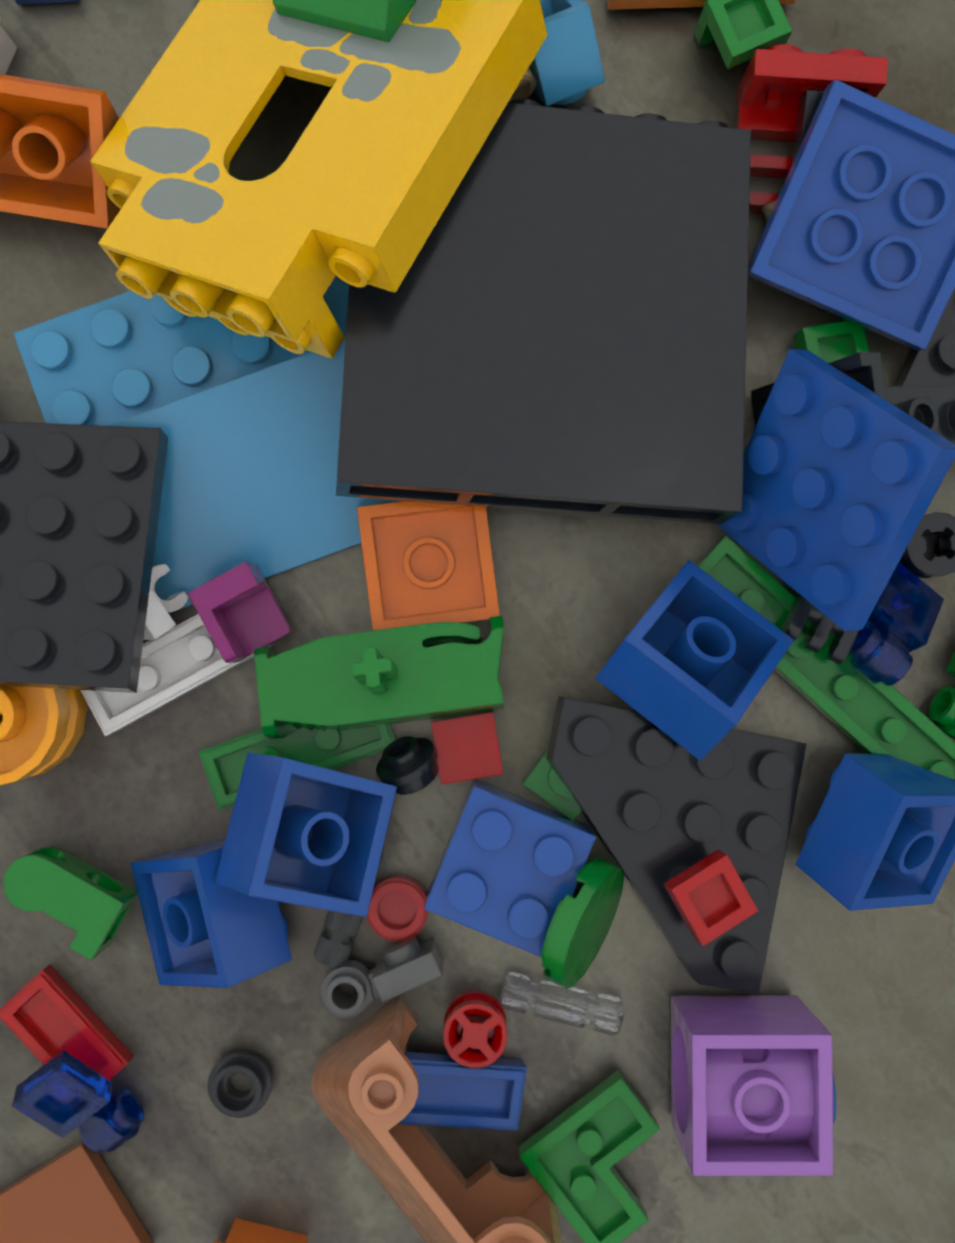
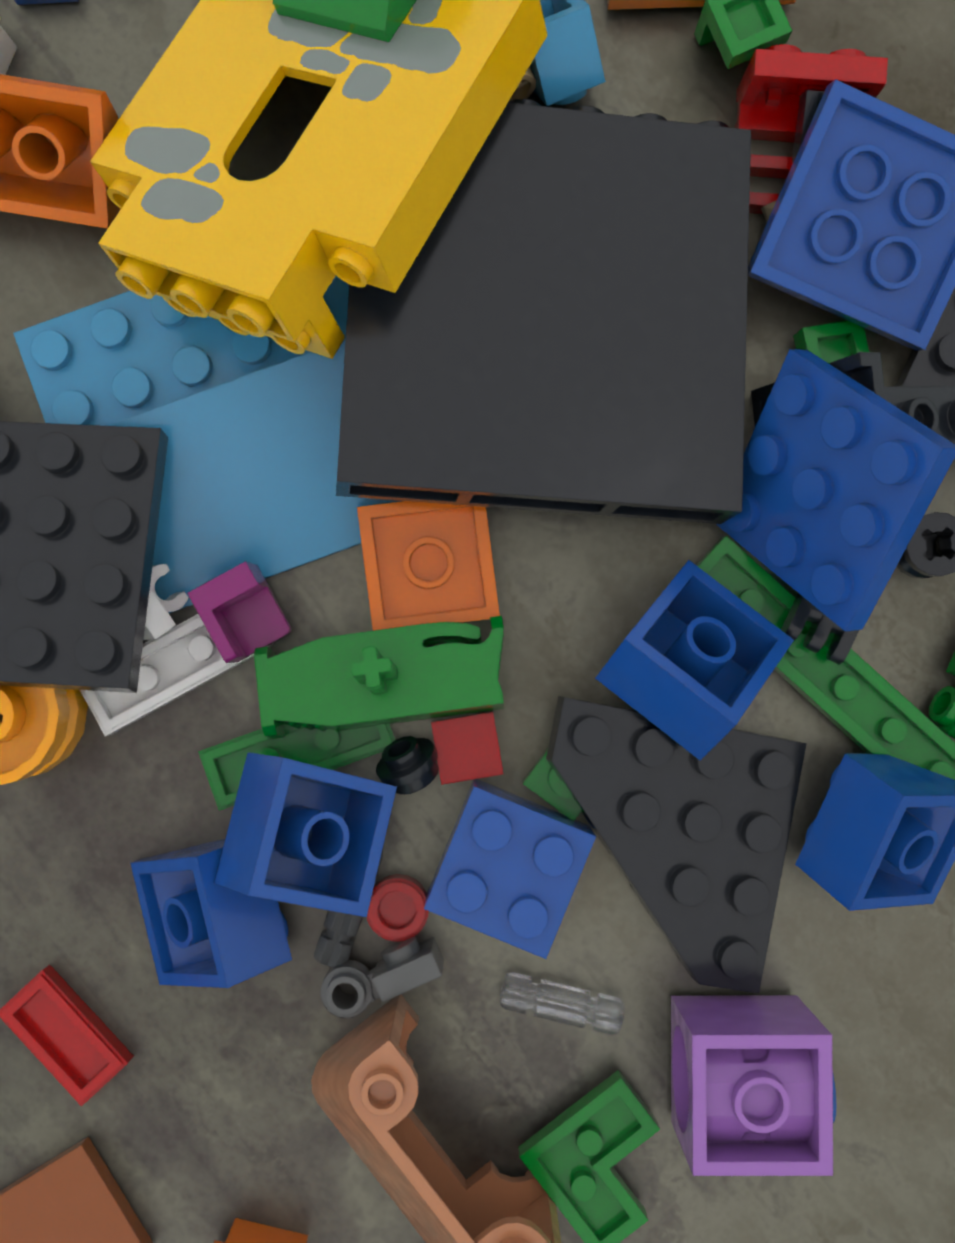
green leg [3,847,138,961] -> none
clear blue plate [12,1050,144,1153] -> none
black plate [208,1051,273,1118] -> none
blue tile [398,1052,527,1131] -> none
red wheel [443,989,507,1068] -> none
green tile [541,858,624,989] -> none
red plate [664,850,758,946] -> none
clear blue plate [848,562,944,686] -> none

